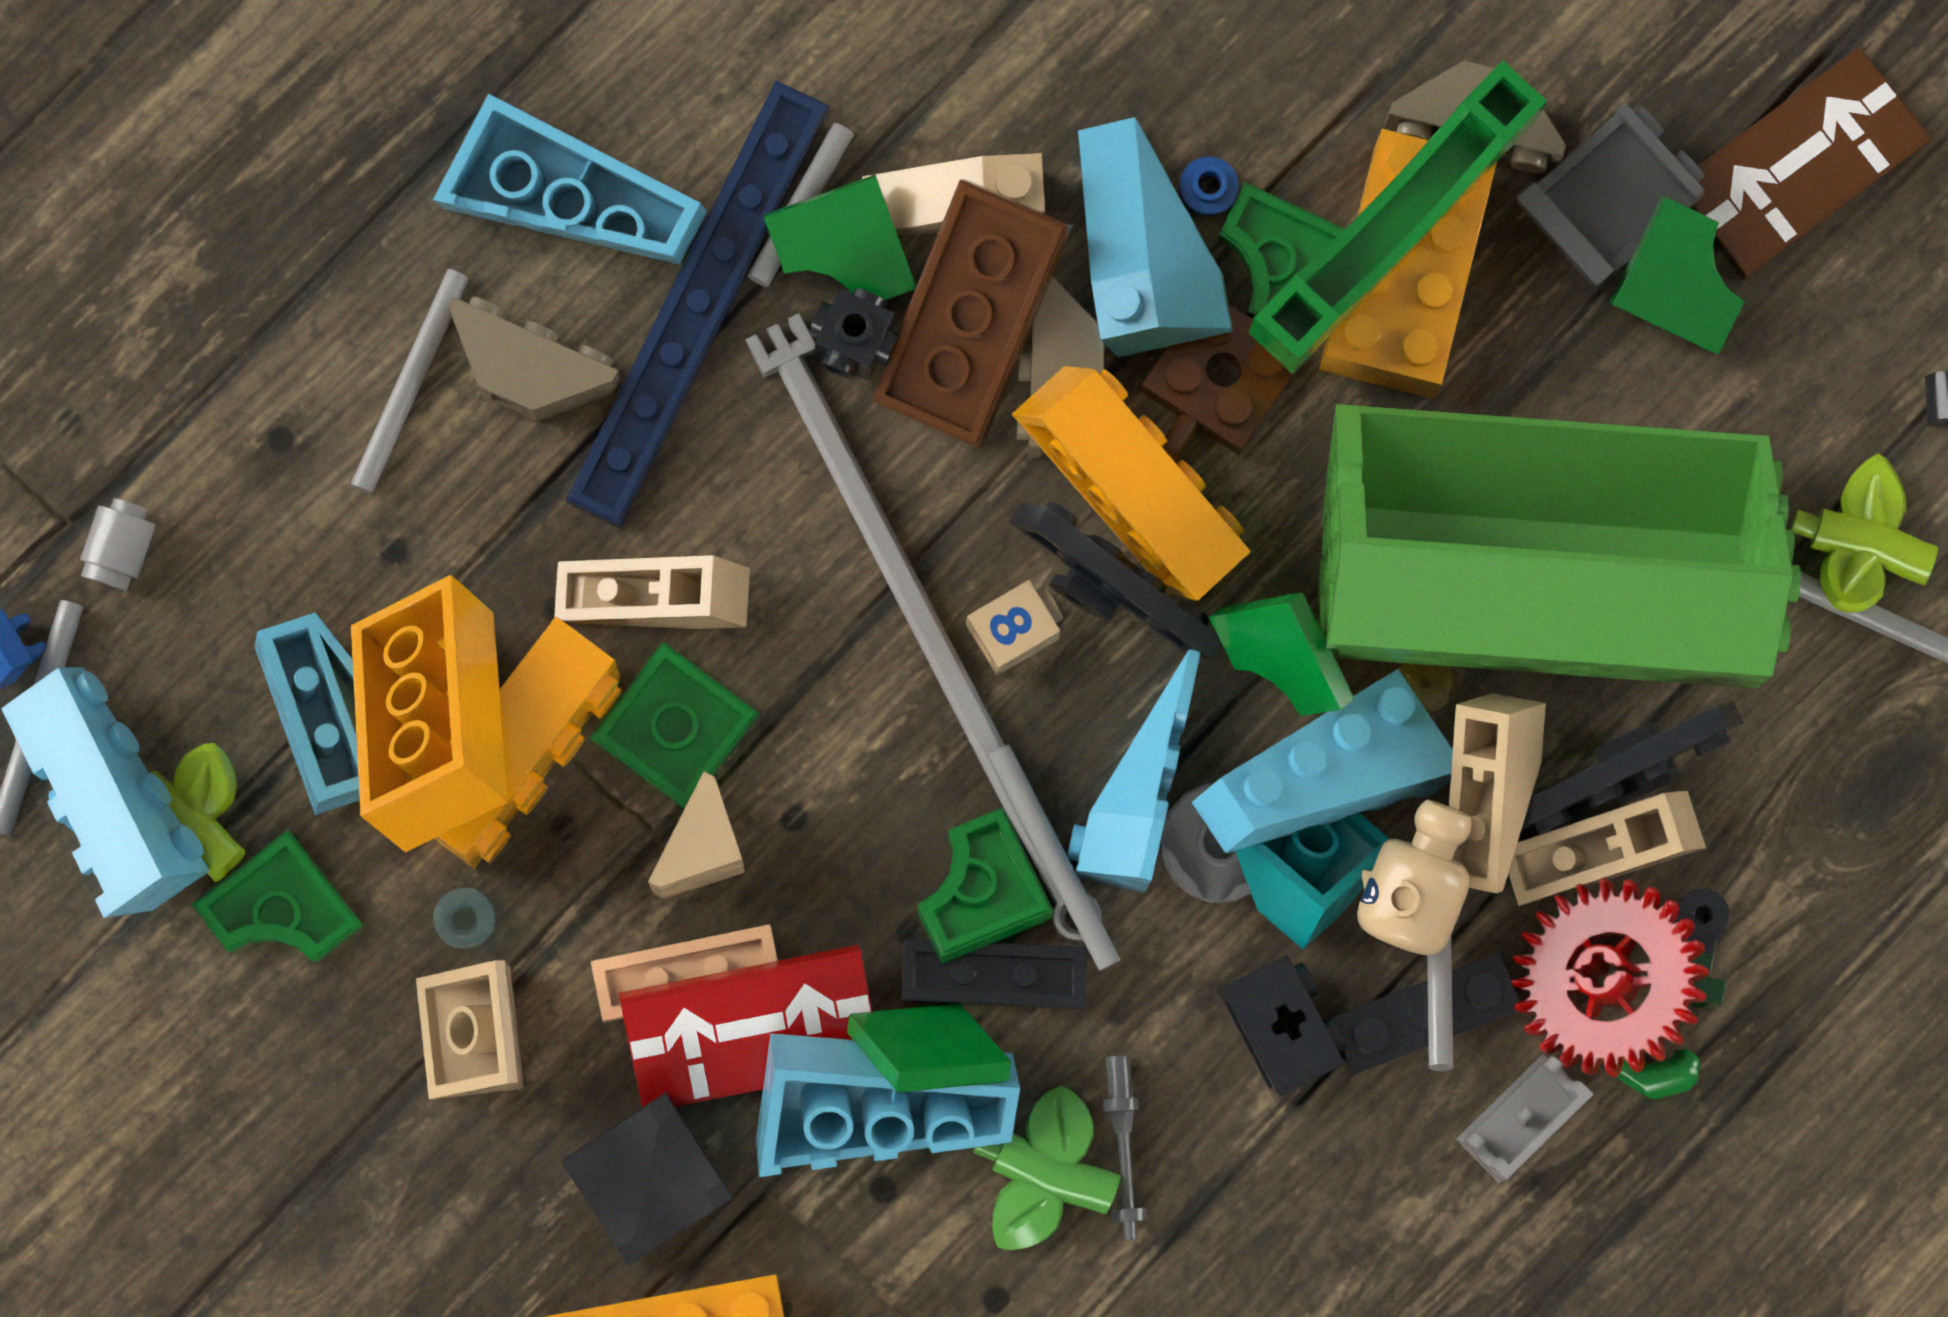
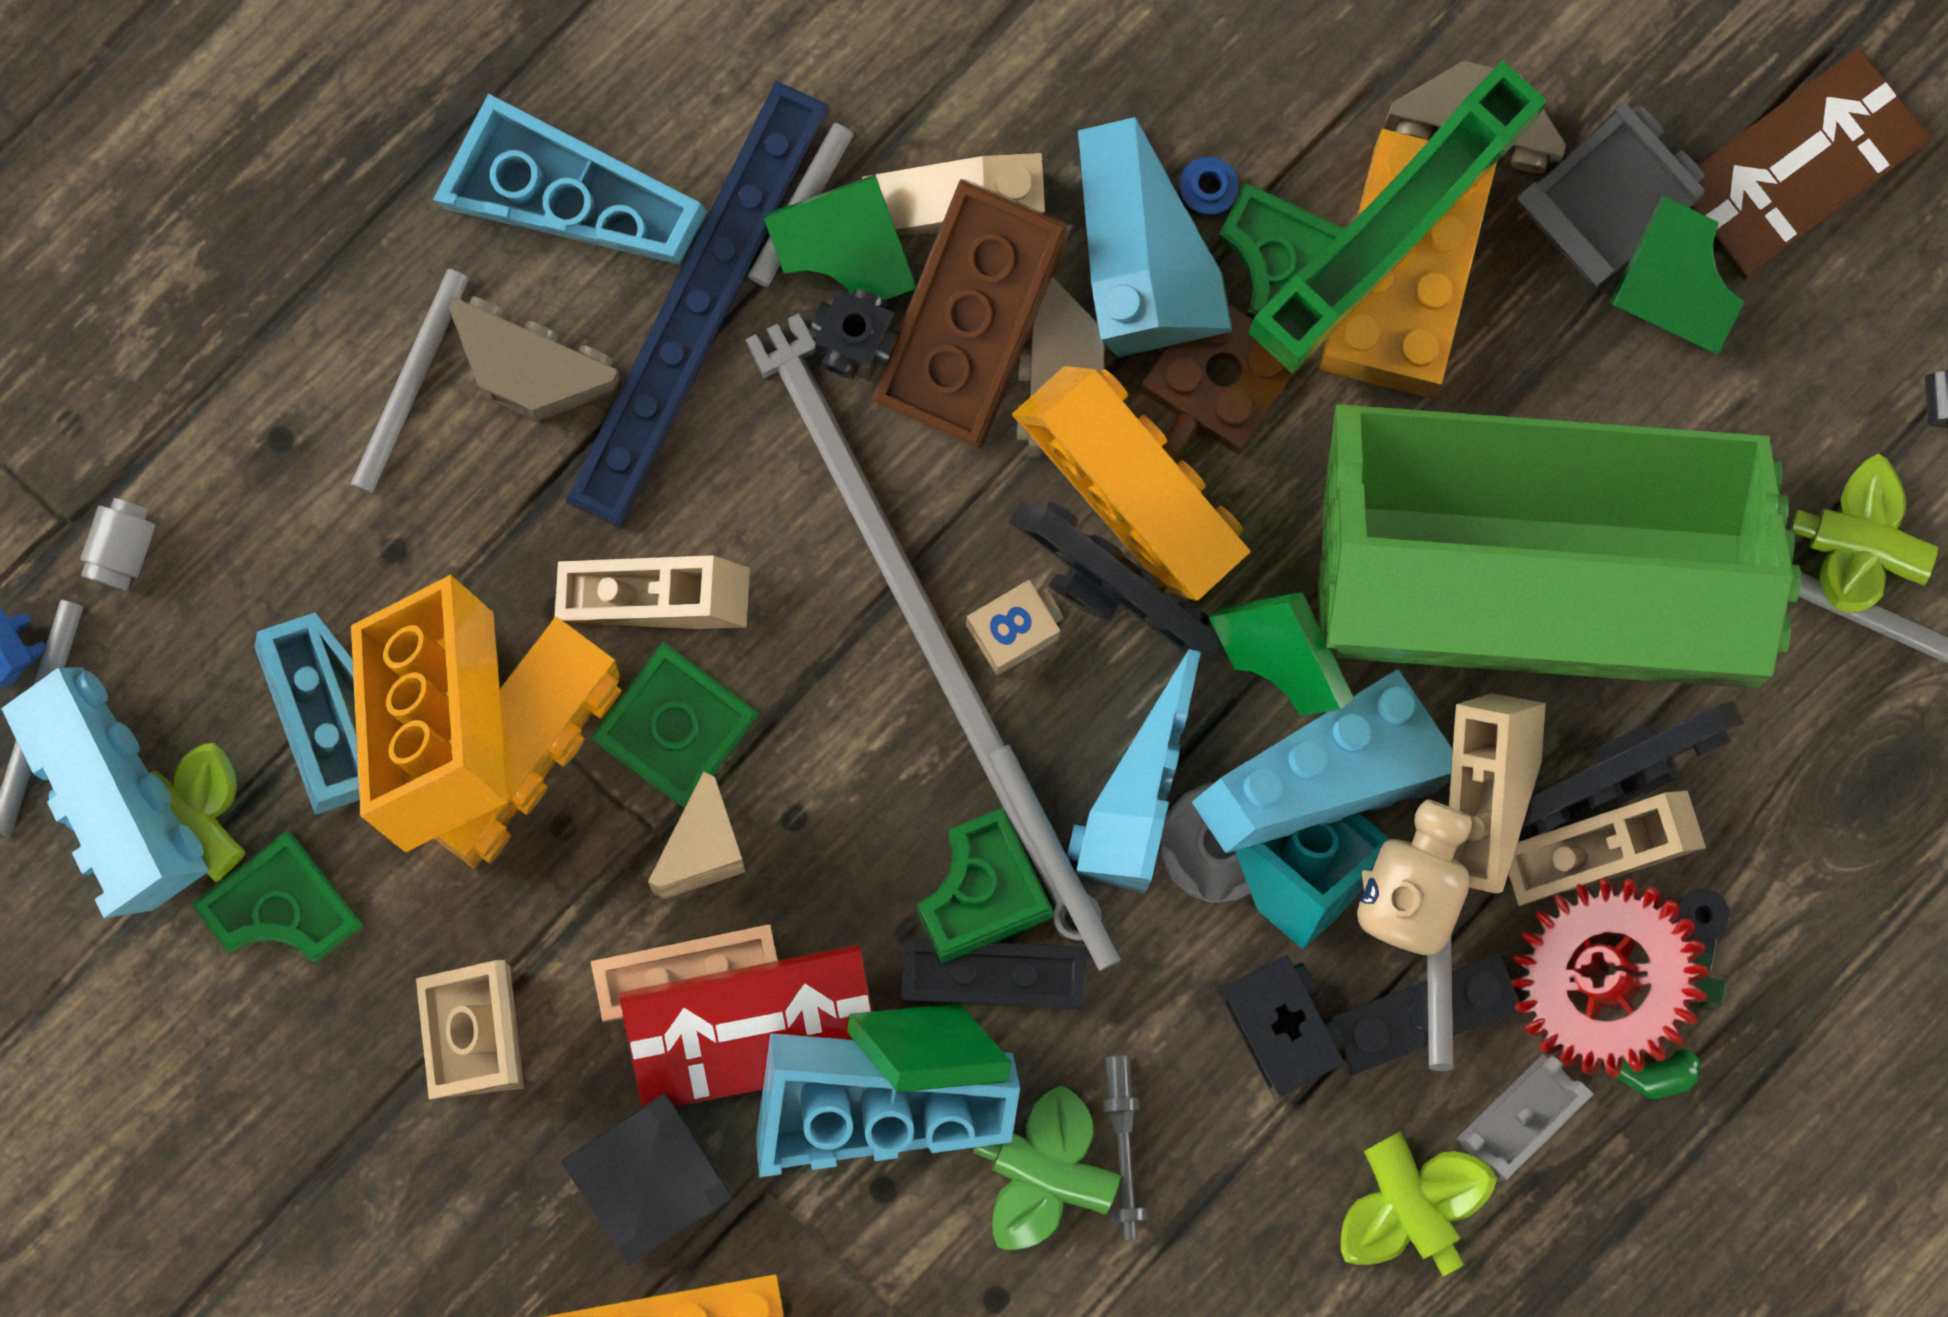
clear light blue plate [433,888,495,949] -> none
clear yellow plate [1398,663,1455,712] -> none
none -> lime plant [1341,1131,1498,1276]

